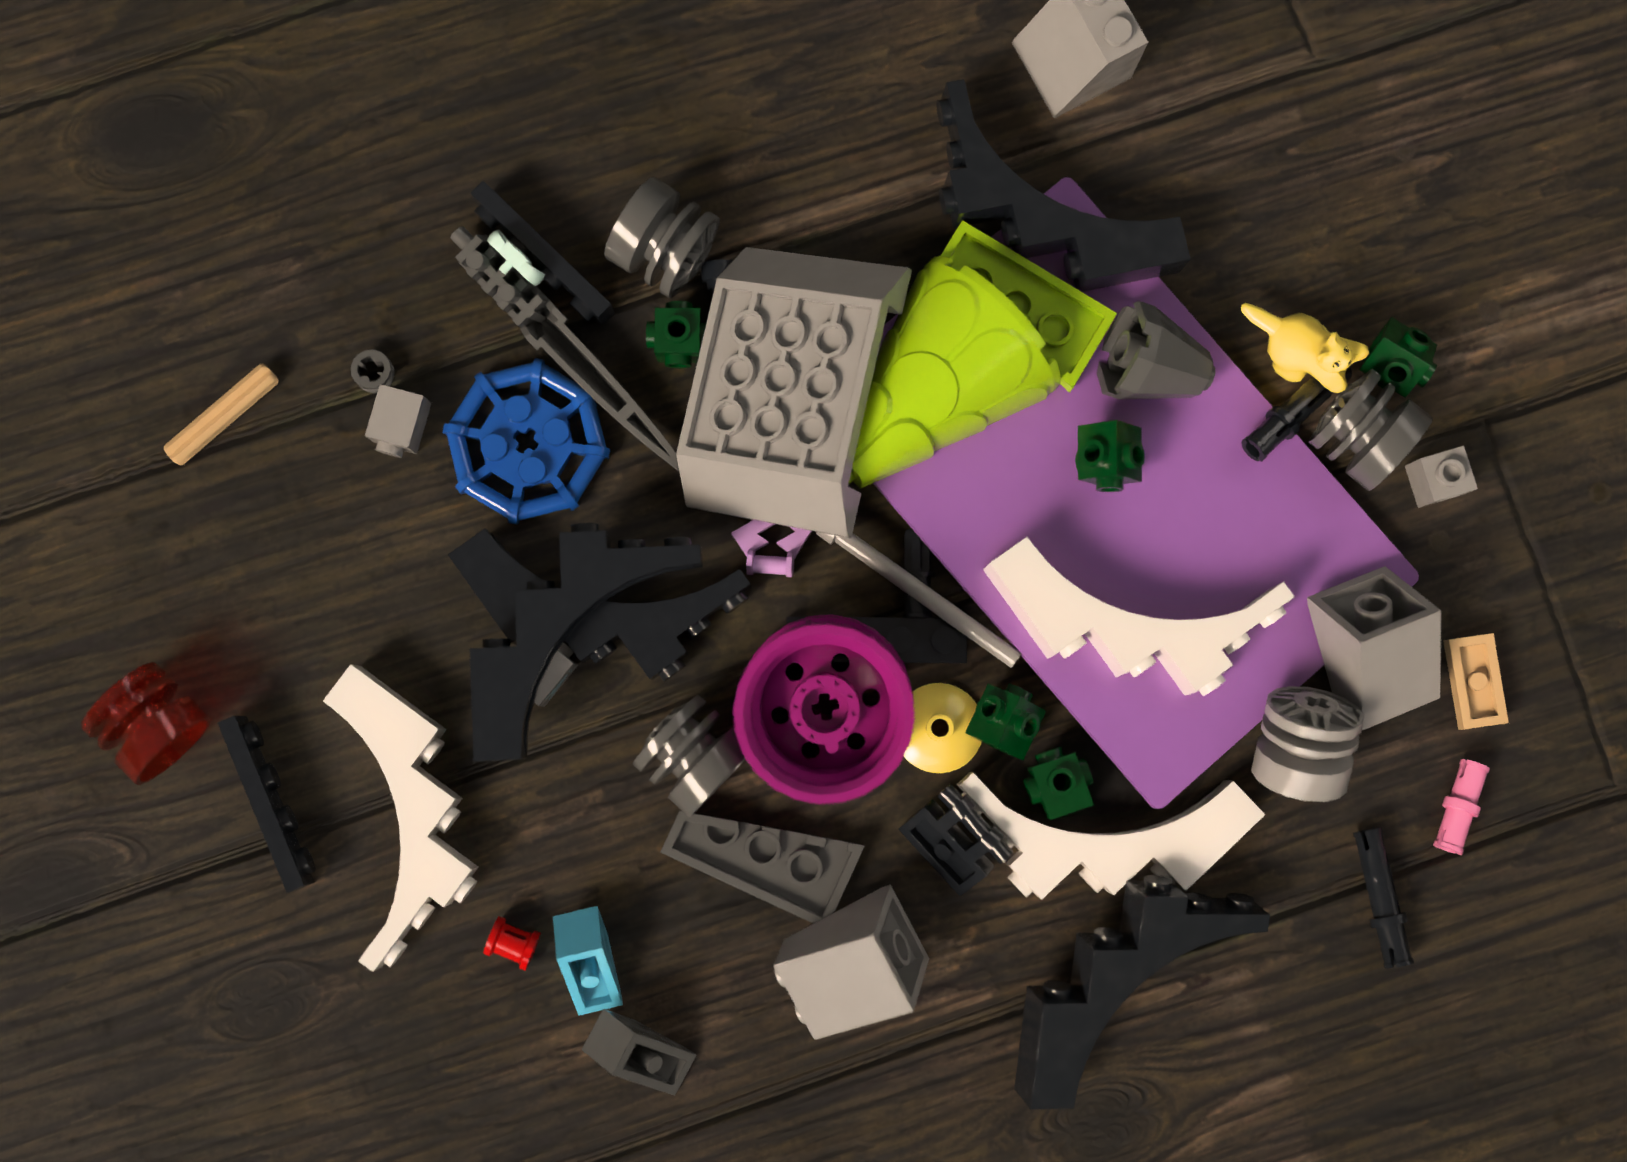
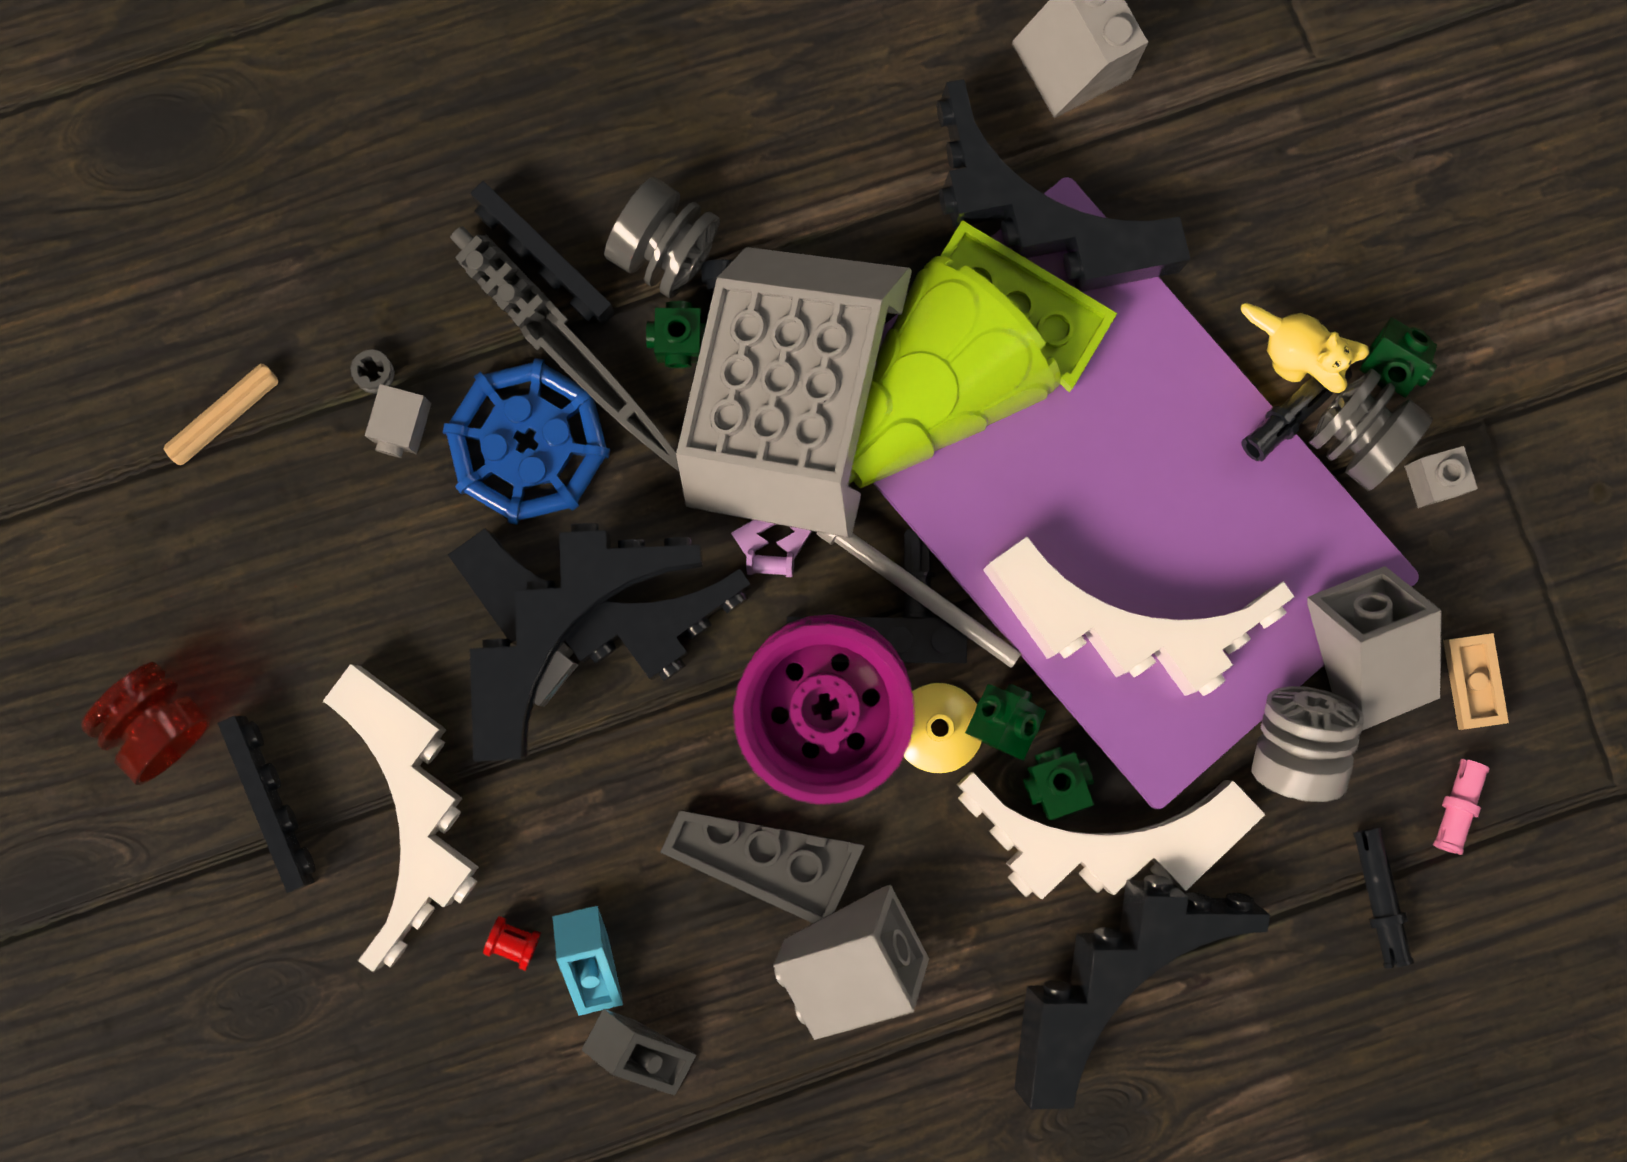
light aqua piece [487,230,545,286] -> none
dark grey wheel [633,694,746,818] -> none
black plate [898,784,1014,896] -> none
dark green brick [1075,420,1145,492] -> none
dark grey cone [1096,301,1215,399] -> none

